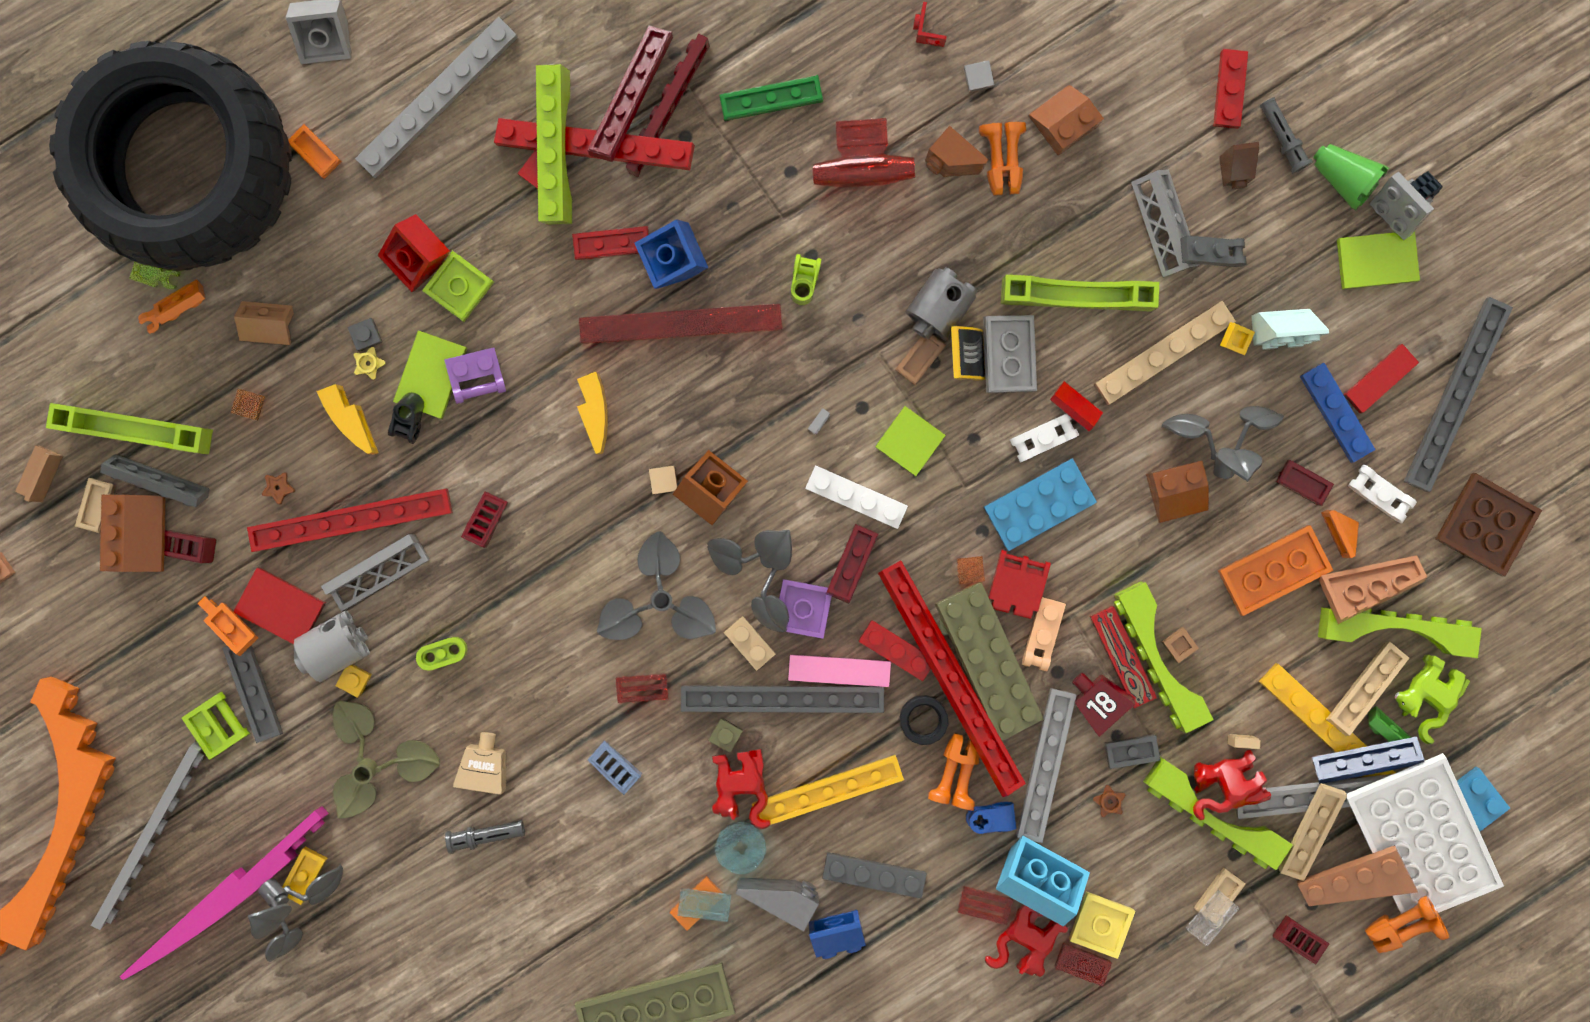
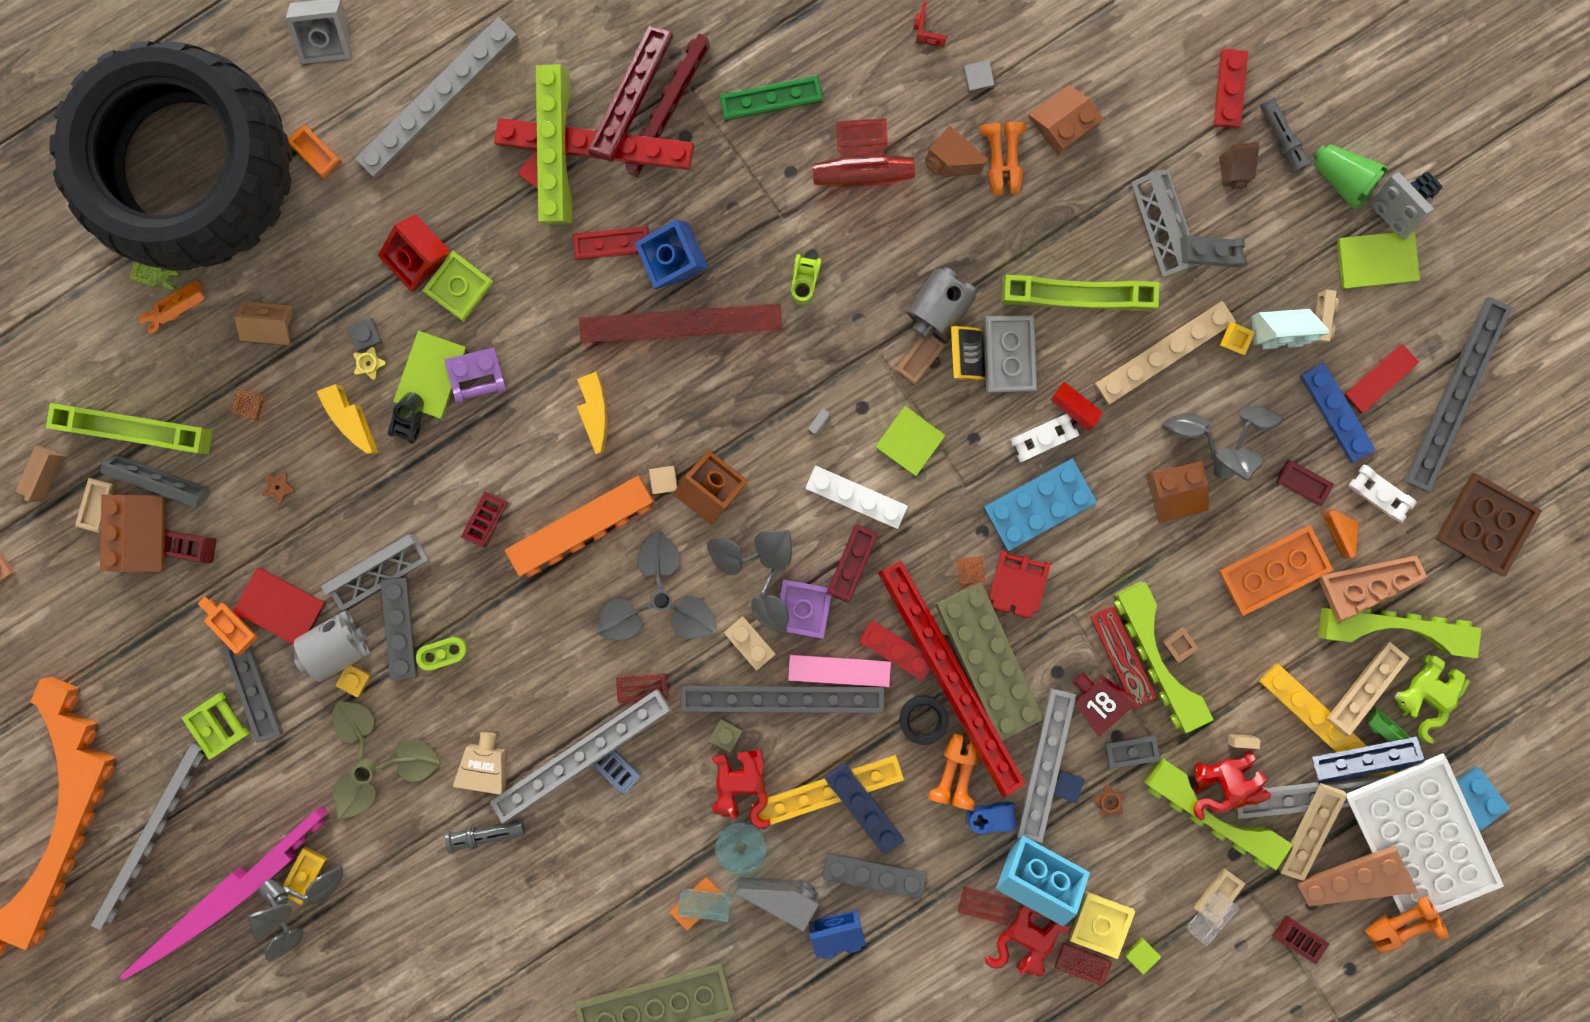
red plate [247,488,453,552] -> none
light nougat plate [1022,597,1066,672] -> none
none -> dark grey plate [380,577,417,680]
none -> light grey plate [490,689,672,824]
none -> orange brick [505,475,655,578]
none -> dark blue plate [825,762,905,855]
none -> dark blue tile [1054,770,1085,803]
none -> lime tile [1124,937,1161,975]
none -> tan plate [1312,290,1339,344]

